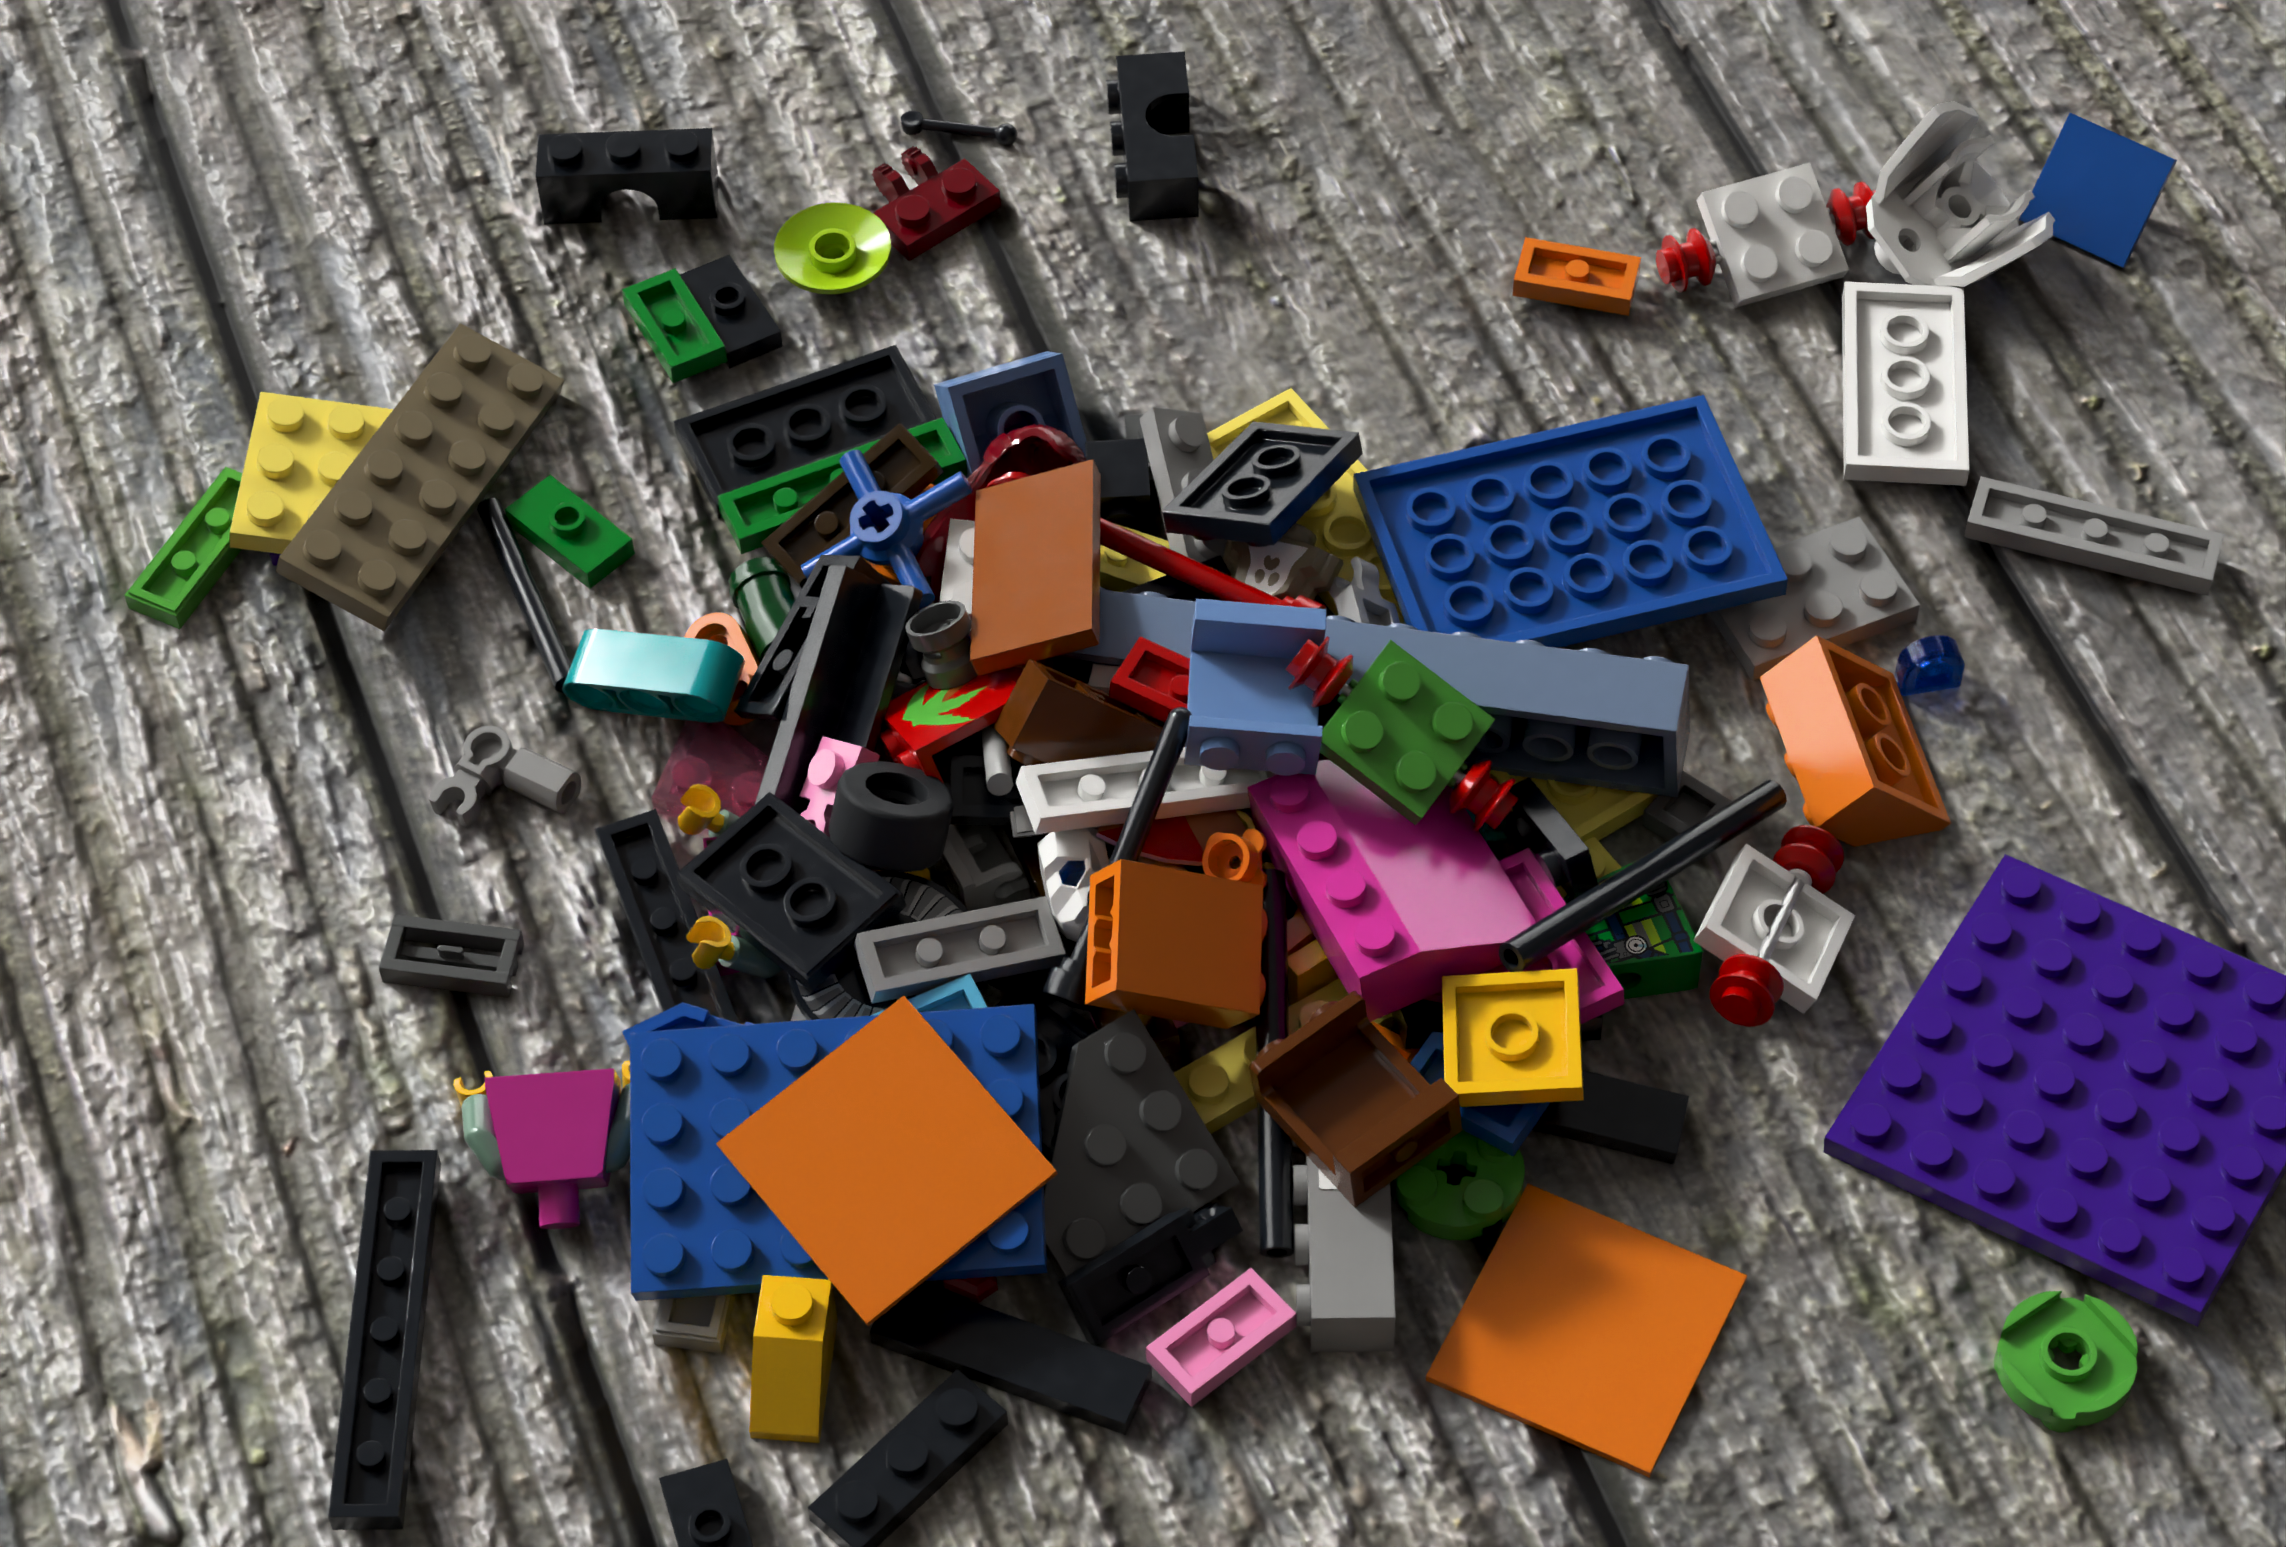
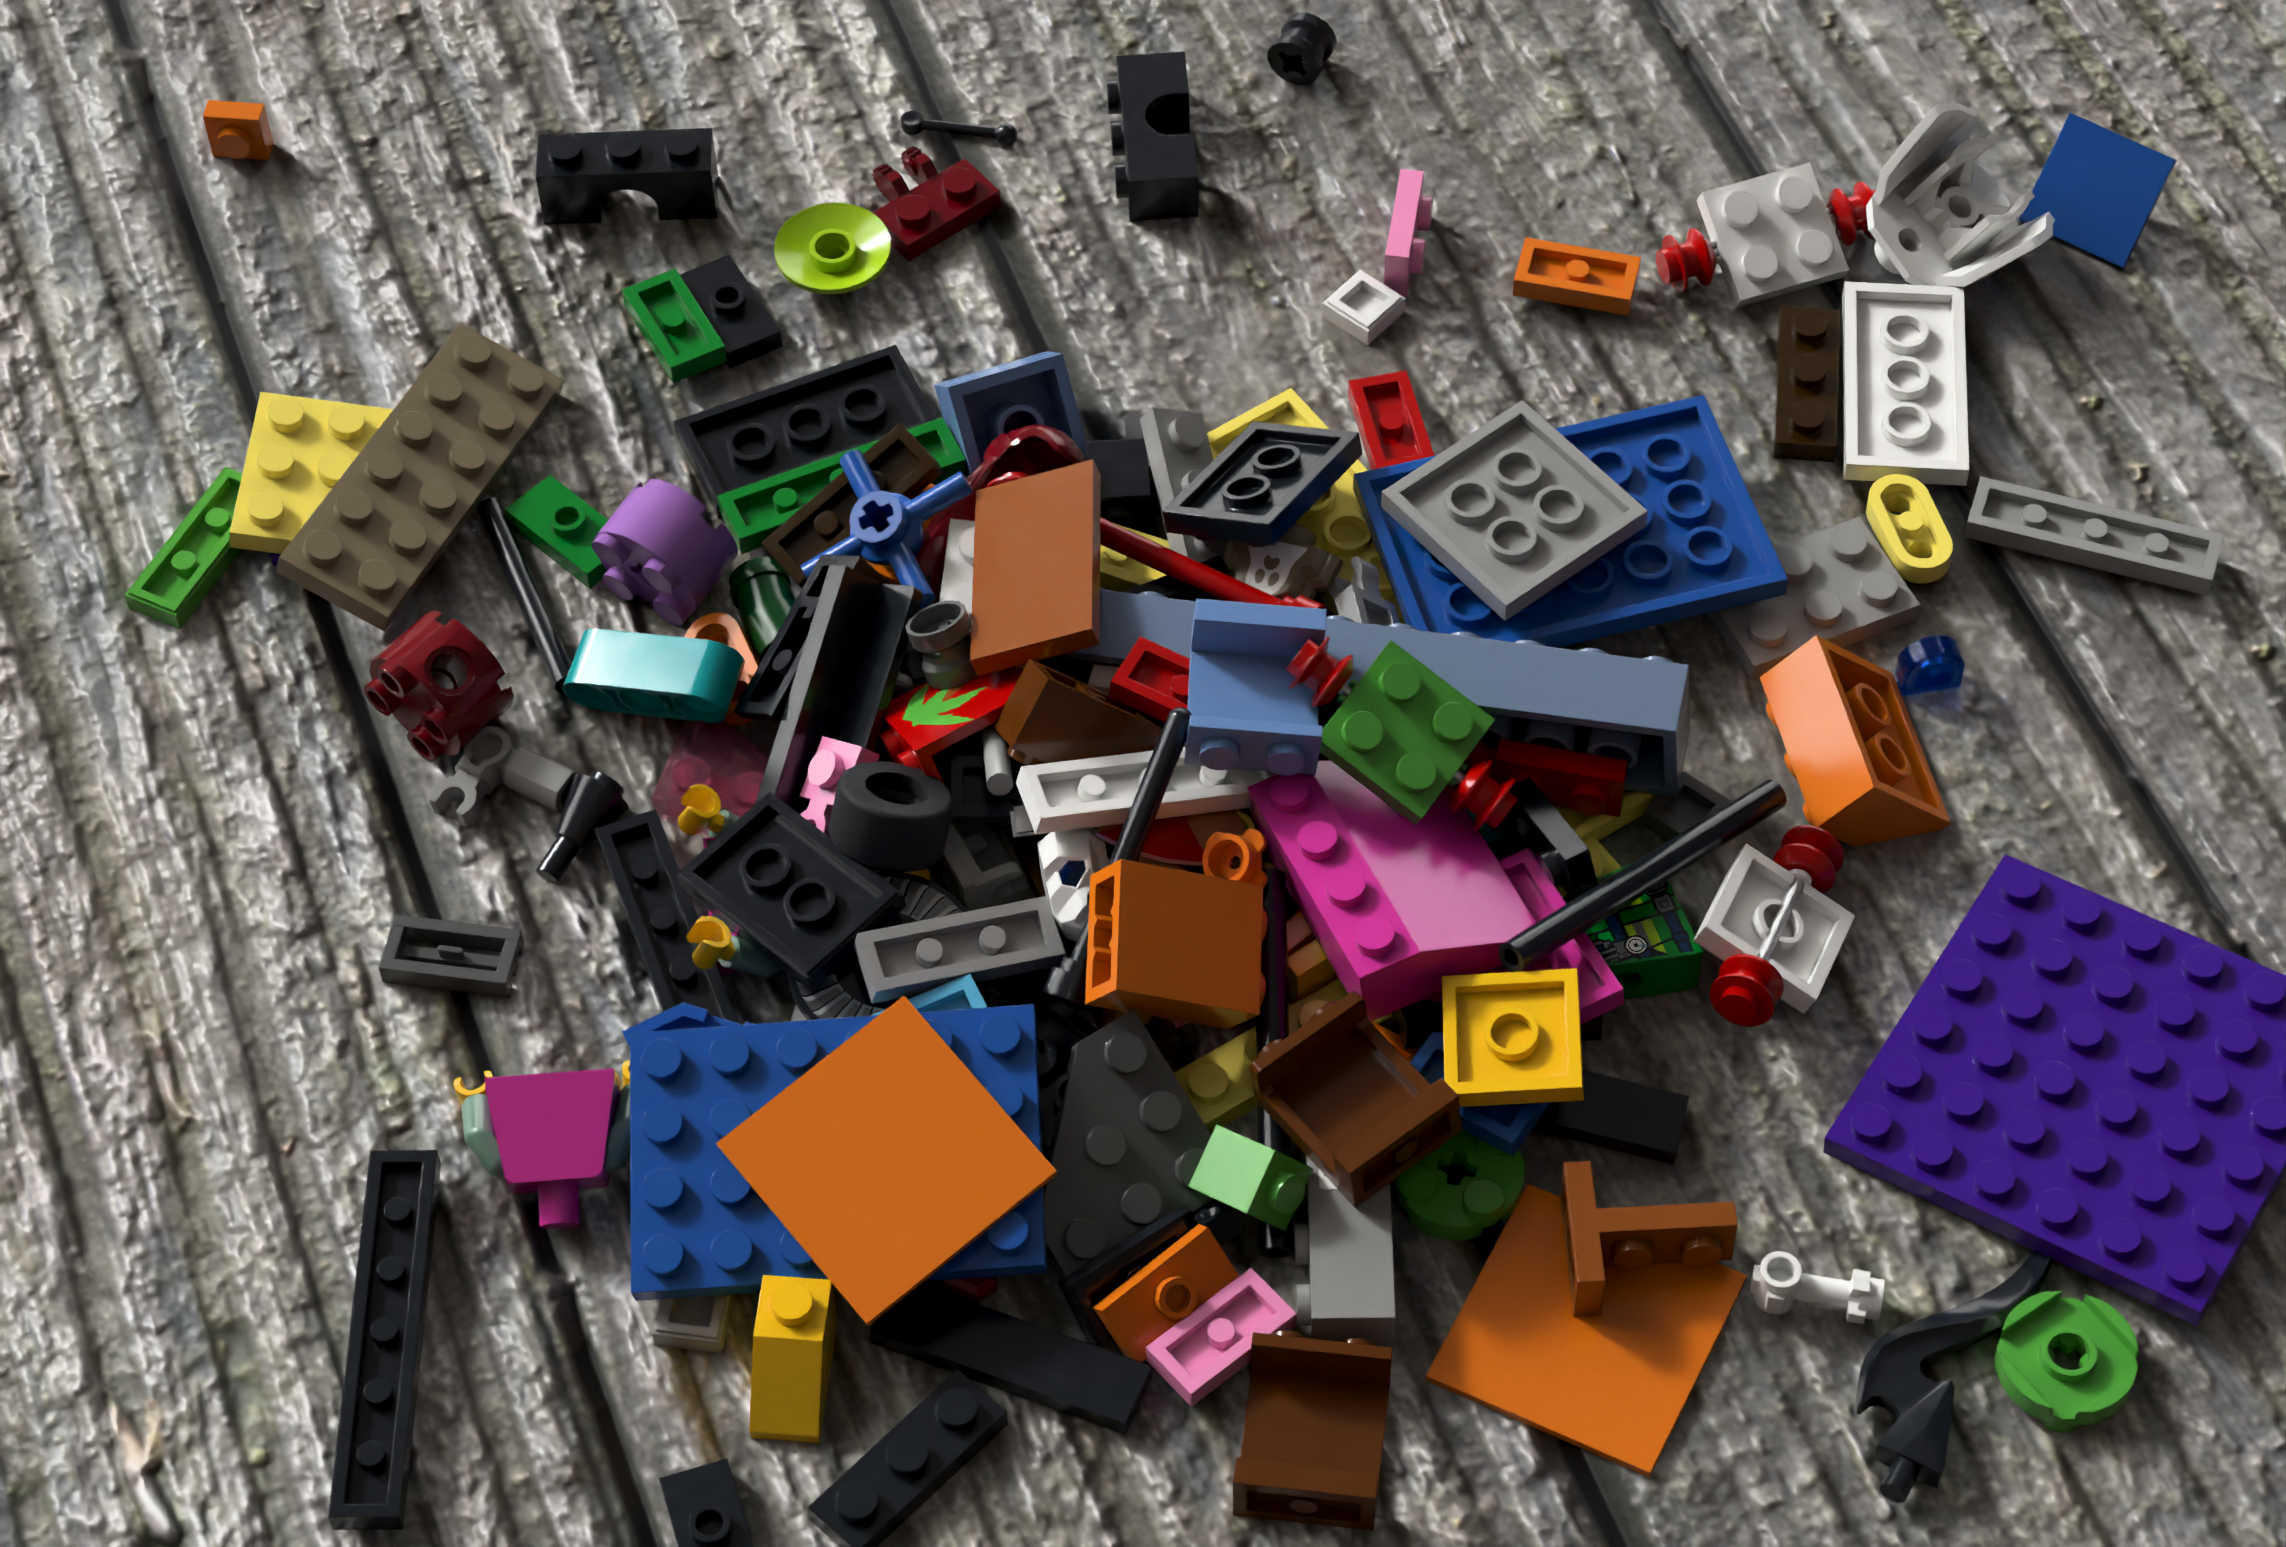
none -> orange plate [203,100,274,160]
none -> dark red brick [364,610,514,762]
none -> black cone [536,771,629,884]
none -> medium lavender brick [591,479,738,626]
none -> orange plate [1093,1224,1239,1362]
none -> brick [1188,1124,1314,1231]
none -> reddish brown panel [1233,1330,1392,1531]
none -> black wheel [1267,12,1337,85]
none -> white tile [1322,270,1406,346]
none -> red plate [1348,370,1435,470]
none -> light grey plate [1381,400,1648,621]
none -> bright pink plate [1384,169,1433,297]
none -> red plate [1463,738,1628,817]
none -> dark orange bracket [1560,1161,1738,1316]
none -> white bar [1750,1251,1885,1324]
none -> dark brown plate [1773,306,1840,462]
none -> black piece [1856,1250,2053,1503]
none -> light yellow plate [1866,474,1953,584]

